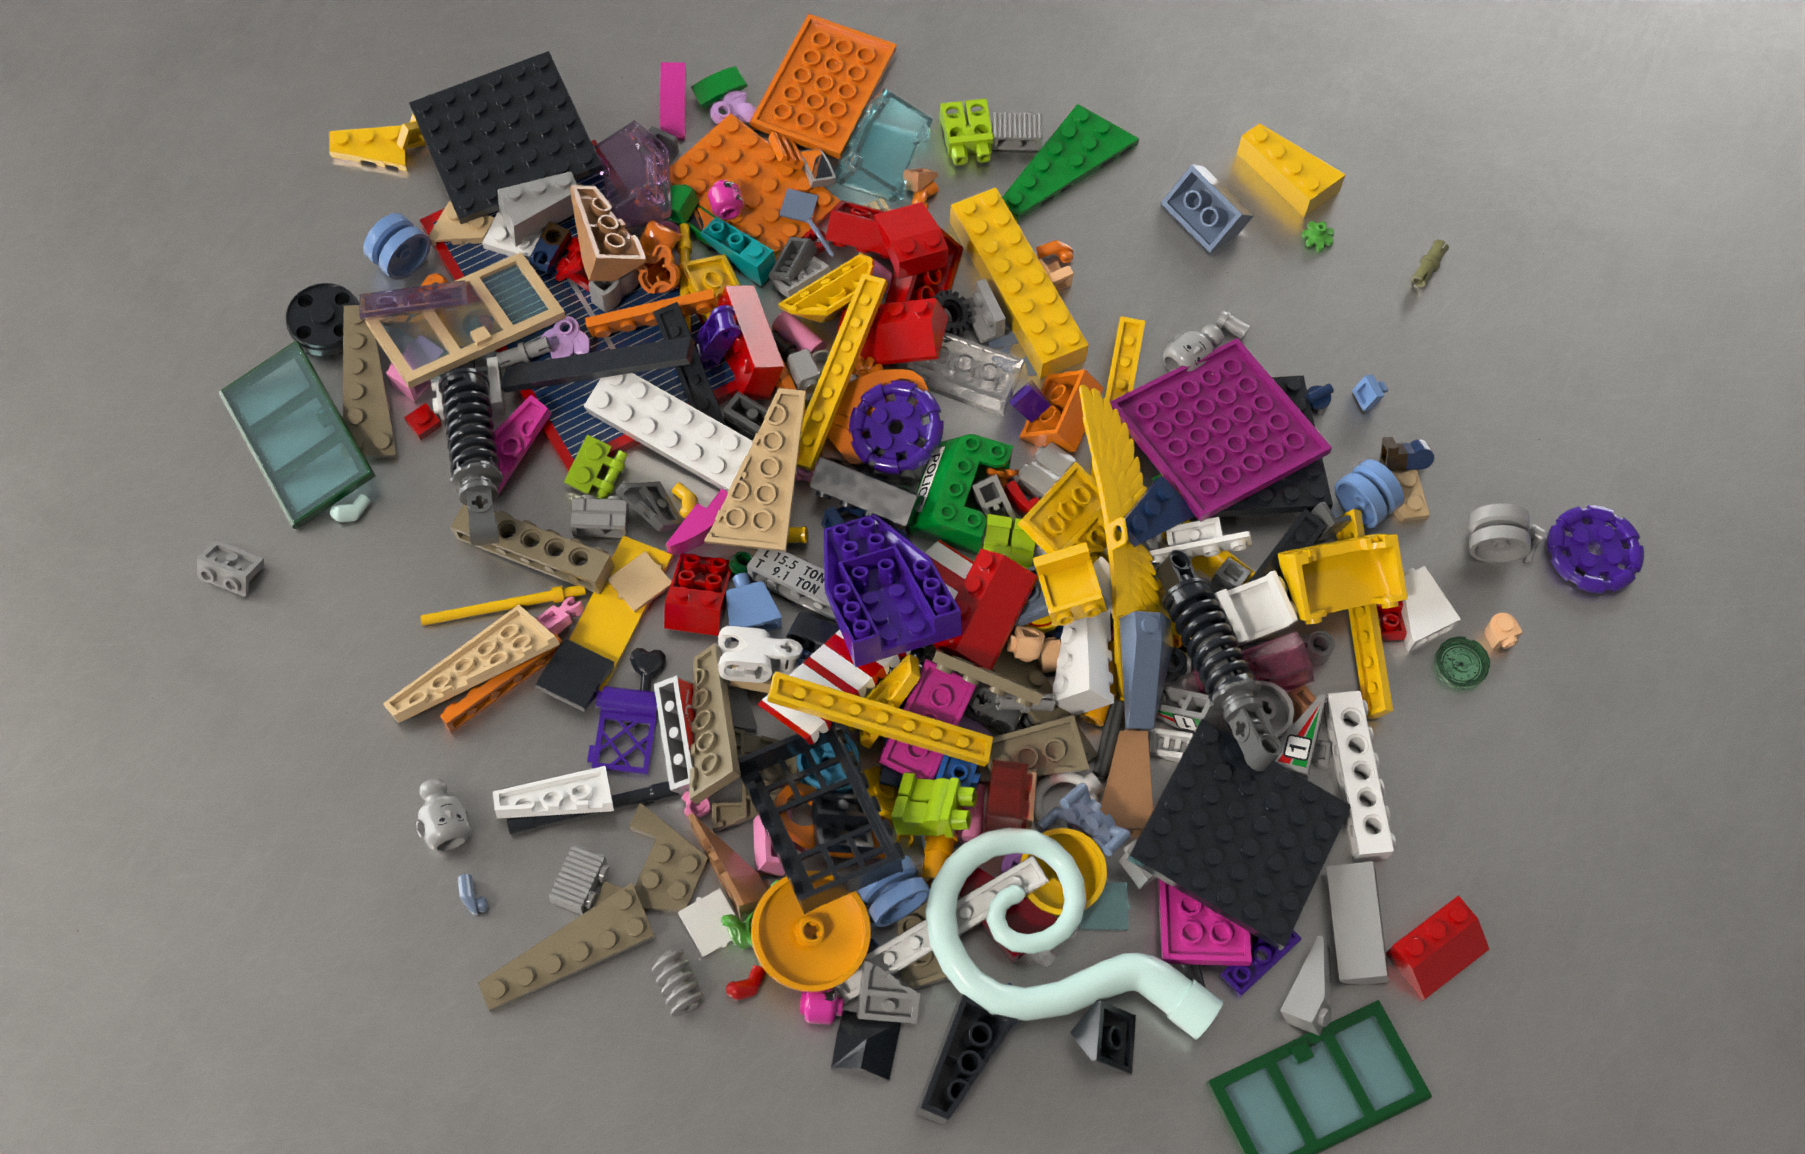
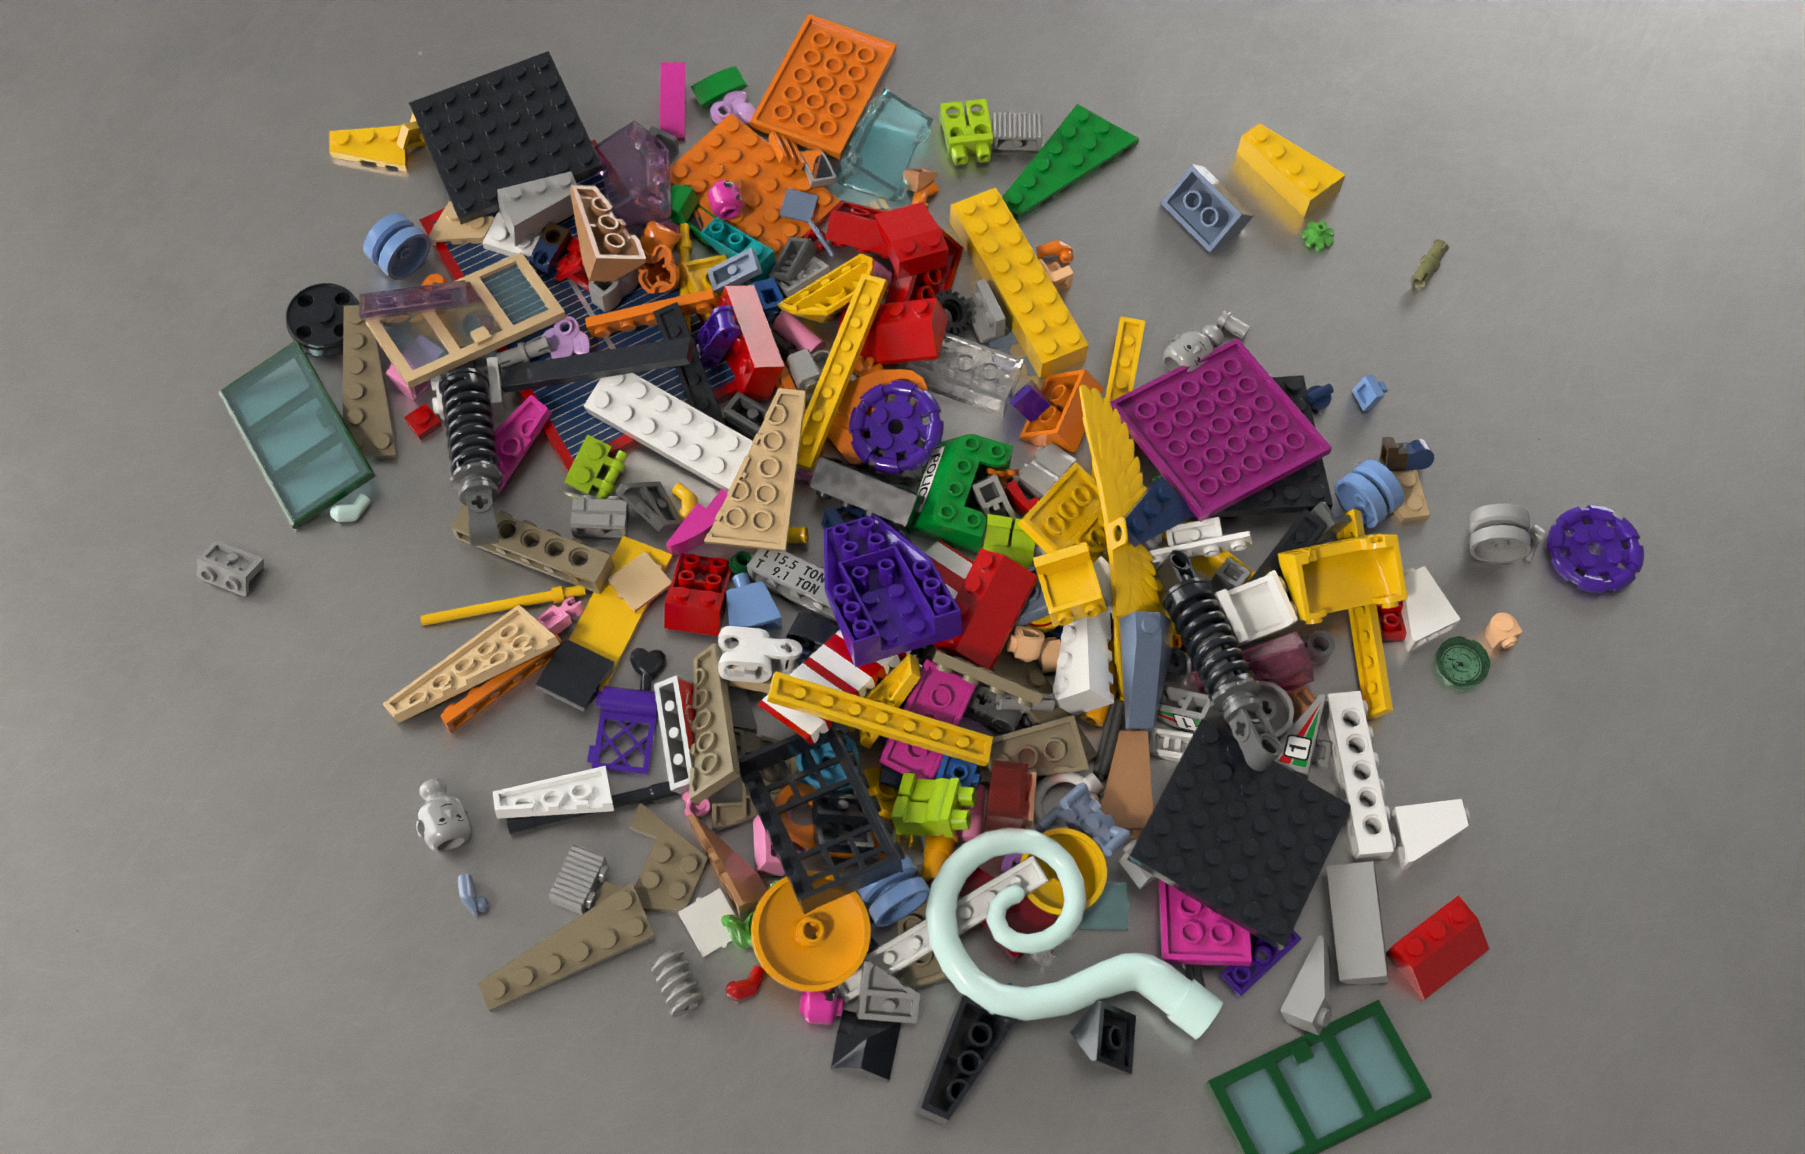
none -> sand blue slope [707,248,762,293]
none -> blue brick [751,278,784,321]
none -> white slope [1390,799,1470,870]

